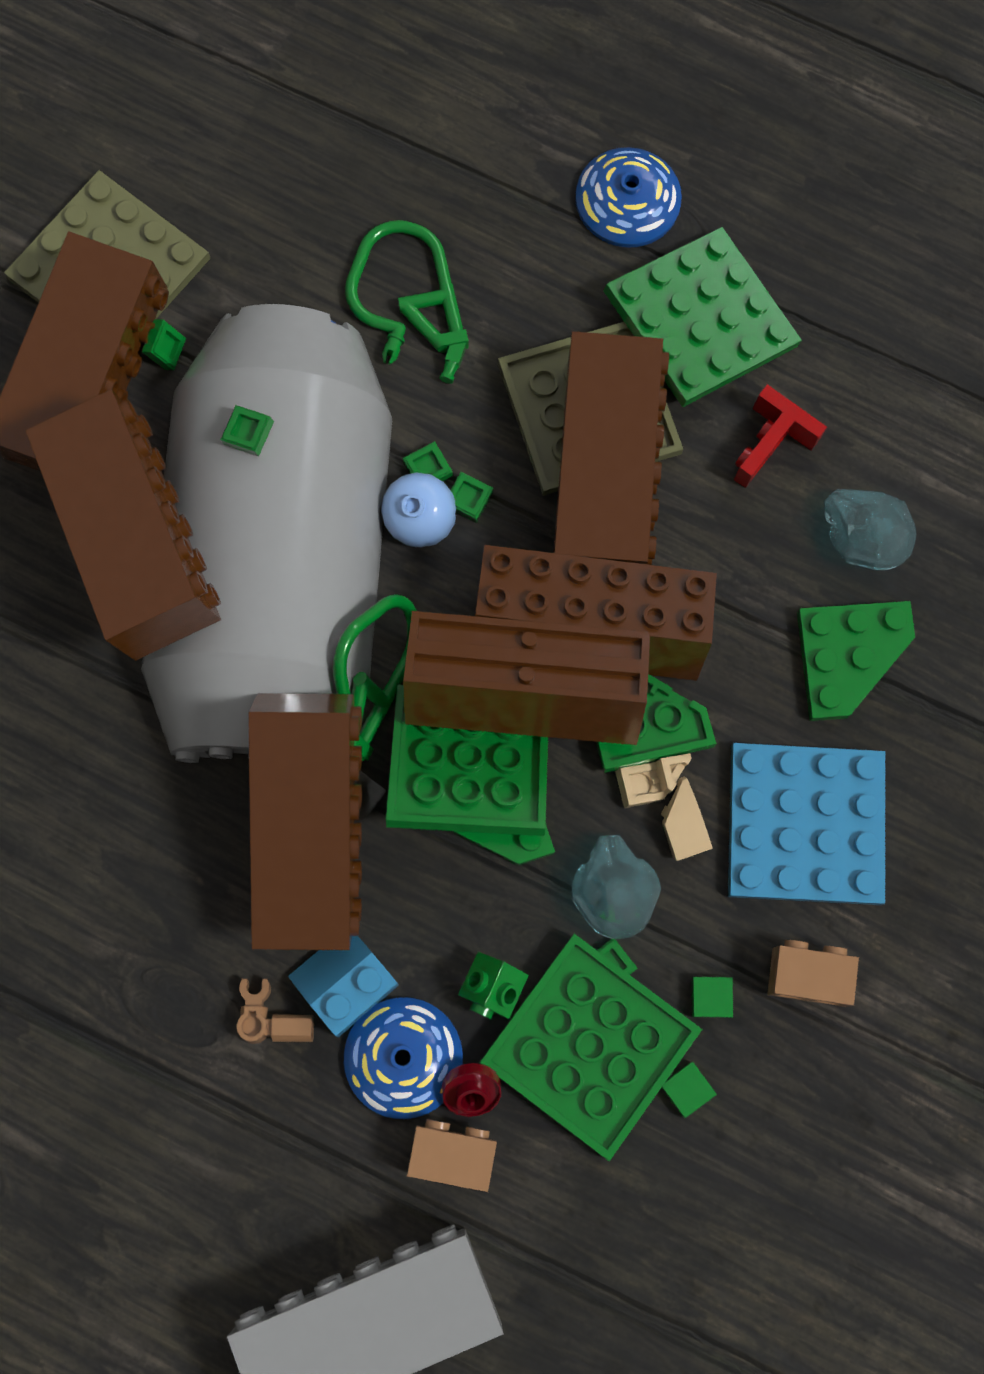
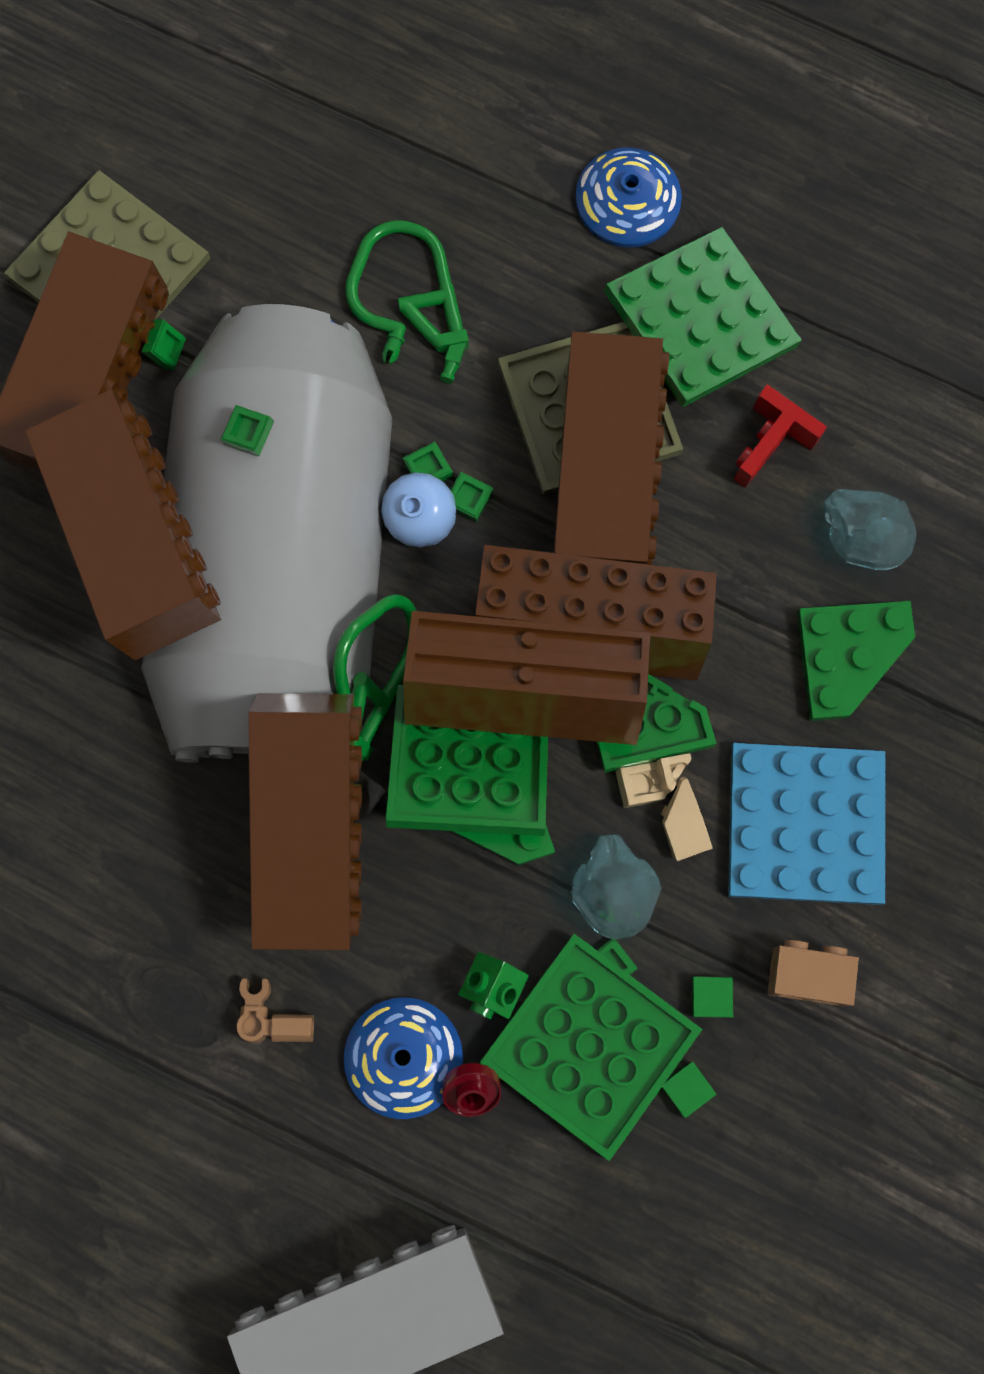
dark azure slope [288,936,399,1037] -> none
medium nougat brick [407,1119,497,1192] -> none

